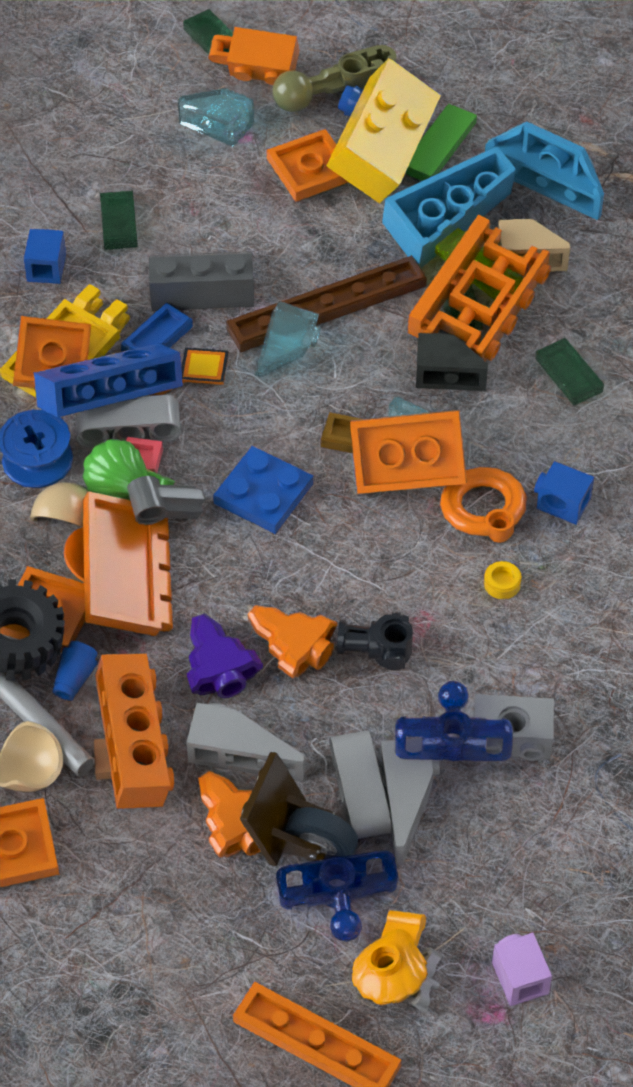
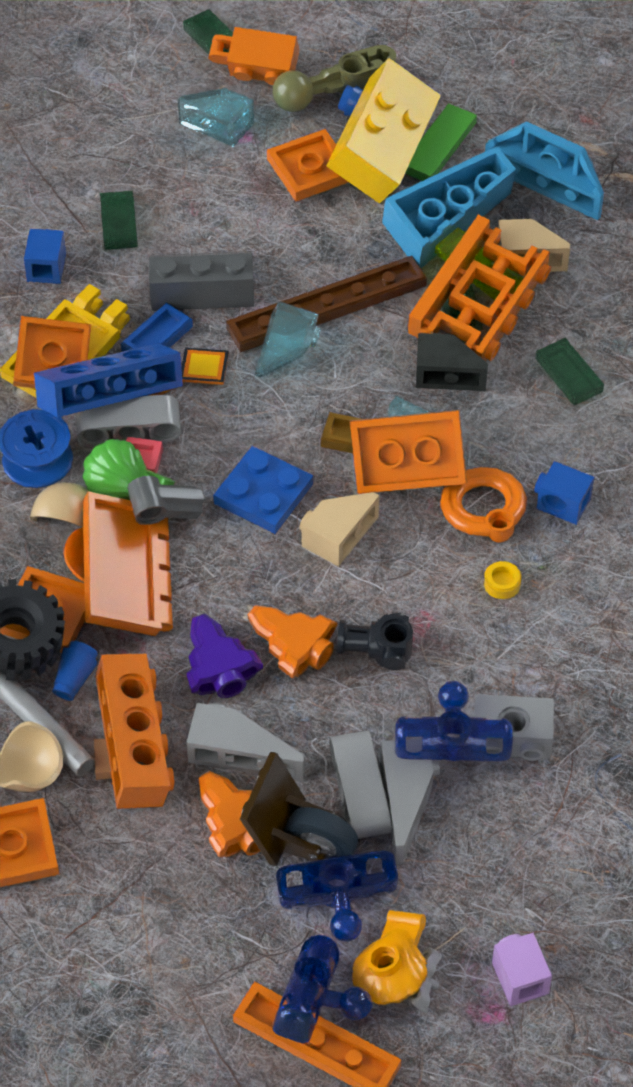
none -> clear blue piece [272,935,373,1043]
none -> tan slope [300,492,379,567]

